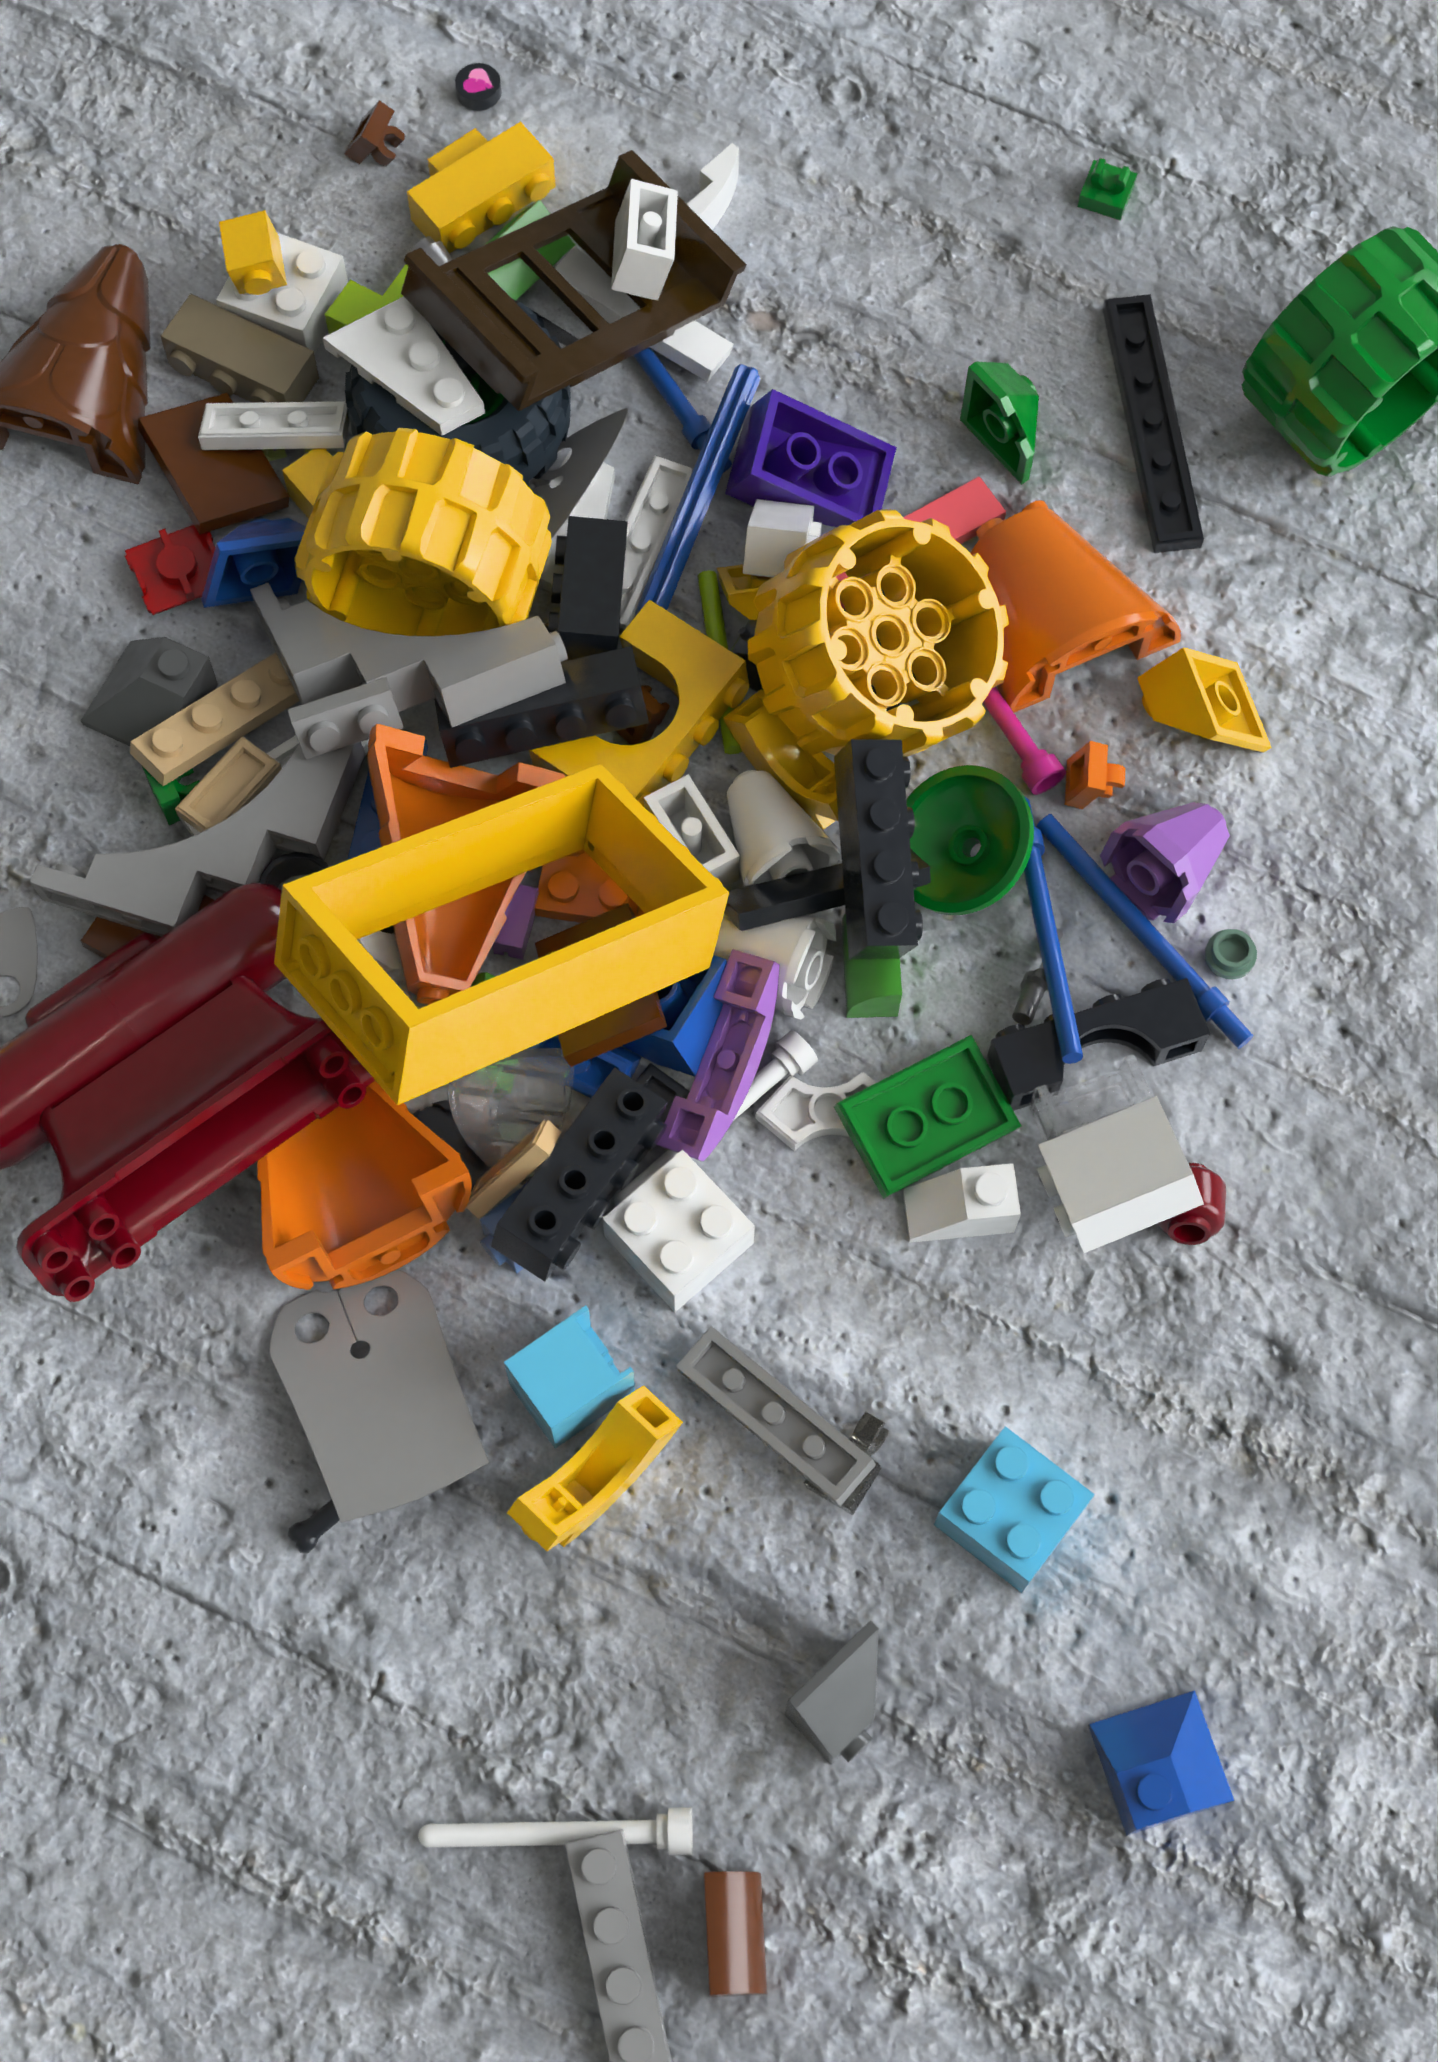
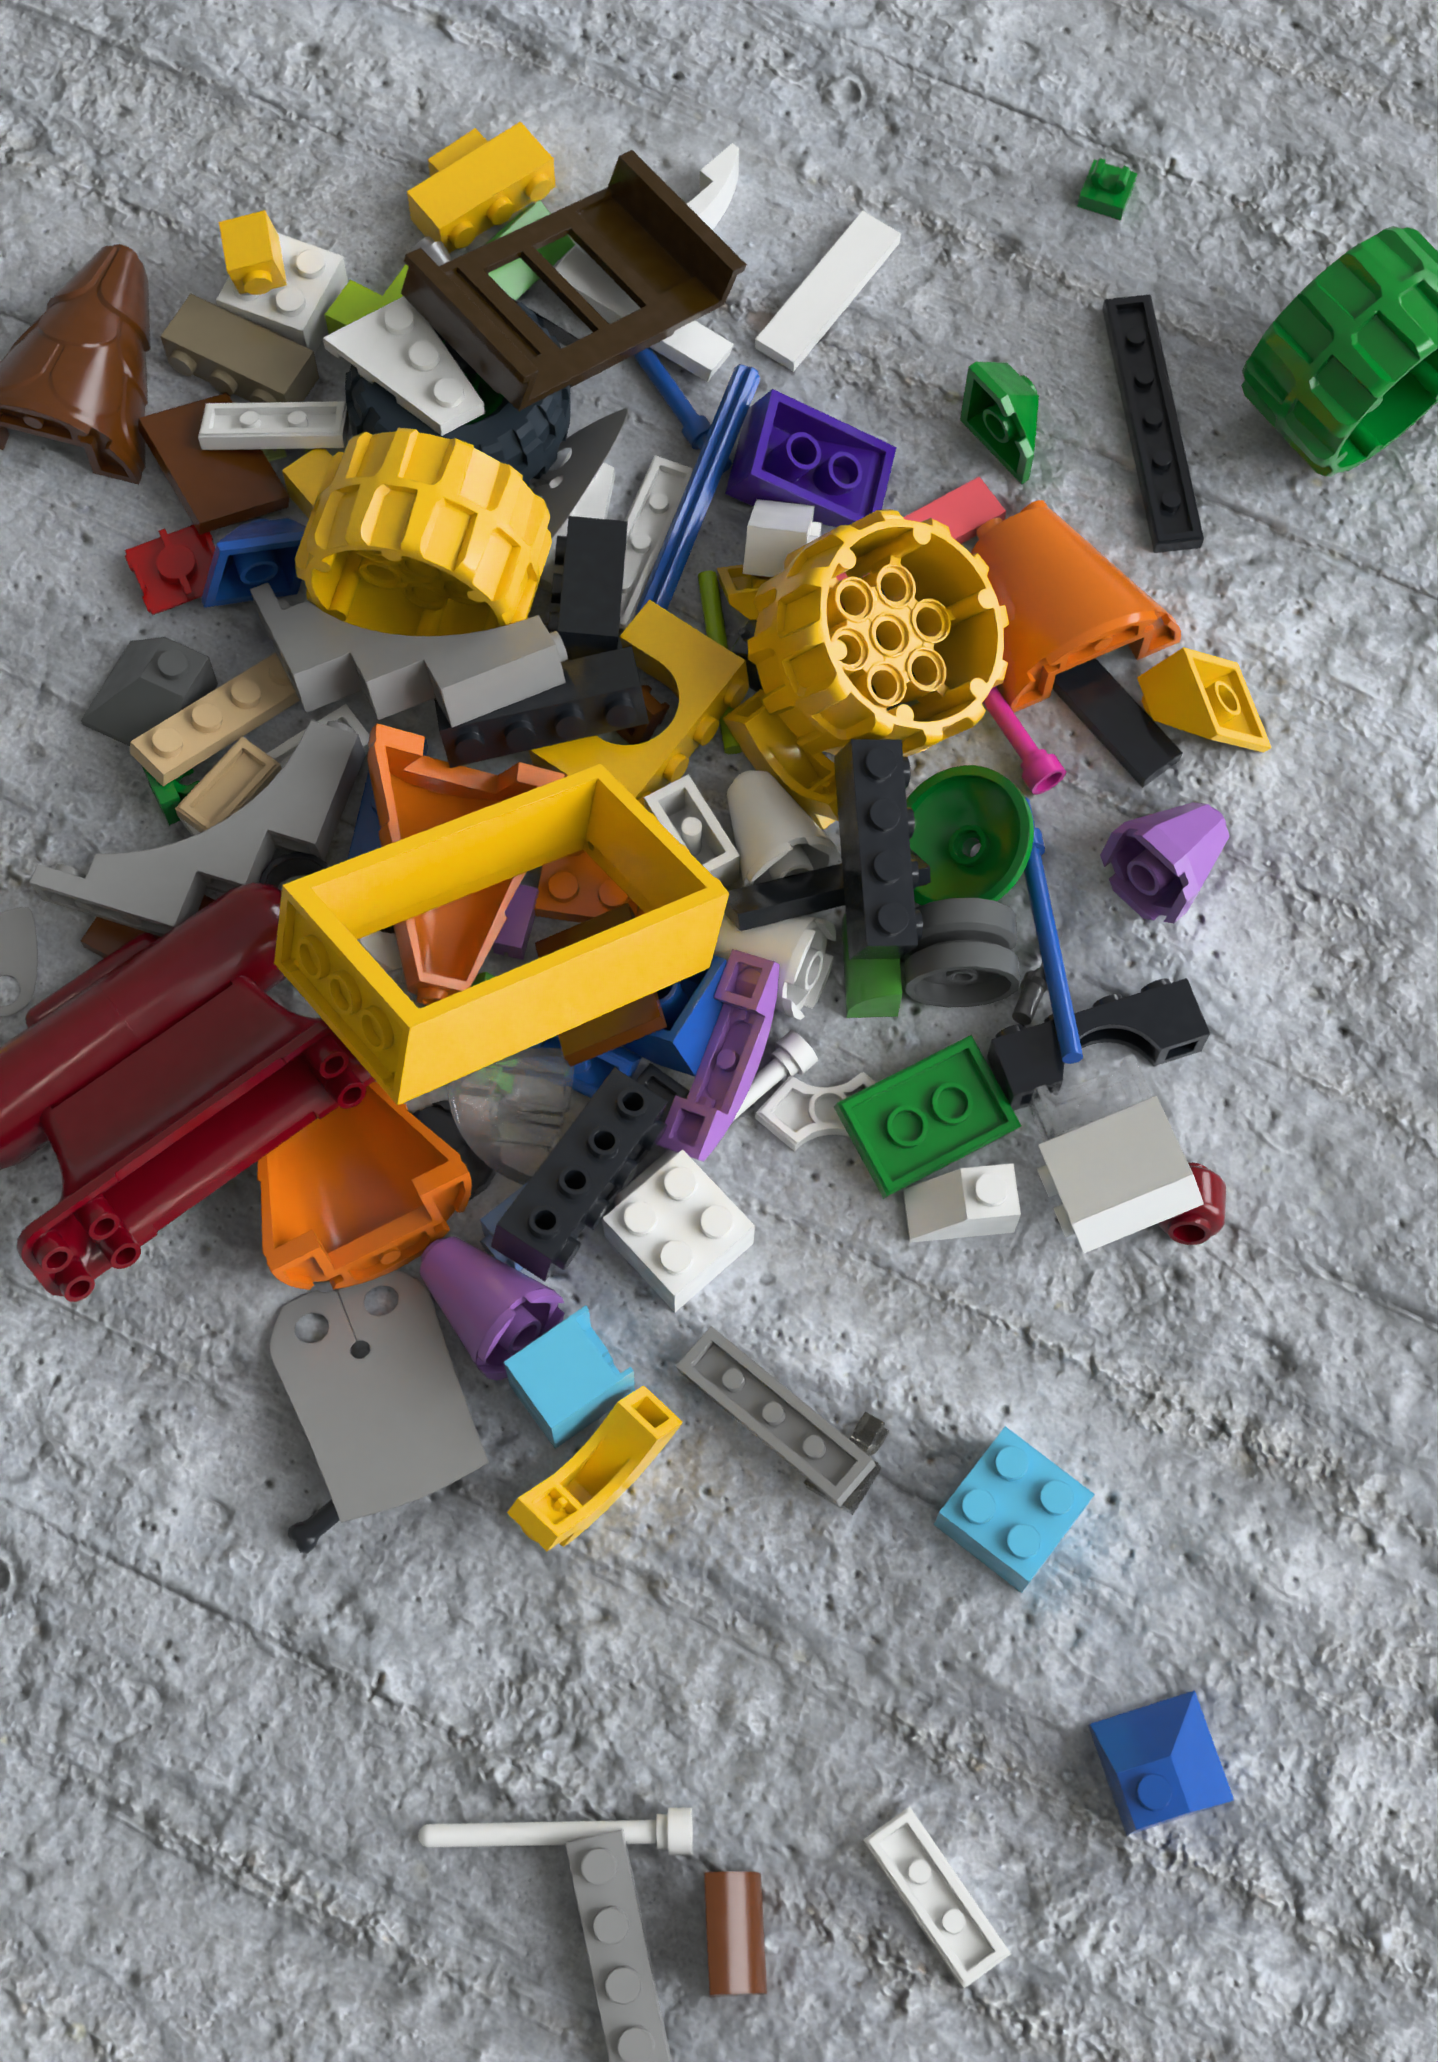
light grey plate [288,677,404,759] -> none
reddish brown tile [344,100,406,166] -> none
black tile [455,63,502,111] -> none
tan tile [466,1119,561,1219] -> none
white brick [611,179,678,301] -> none
slope [784,1620,879,1765] -> none
blue bar [1036,814,1254,1049] -> none
orange tile [1065,741,1125,809] -> none
sand green plate [1205,929,1257,979] -> none
none -> medium lavender cone [420,1237,565,1381]
none -> white tile [755,210,901,372]
none -> white tile [862,1806,1011,1989]
none -> dark grey wheel [905,898,1020,1008]
none -> black tile [1052,658,1183,788]

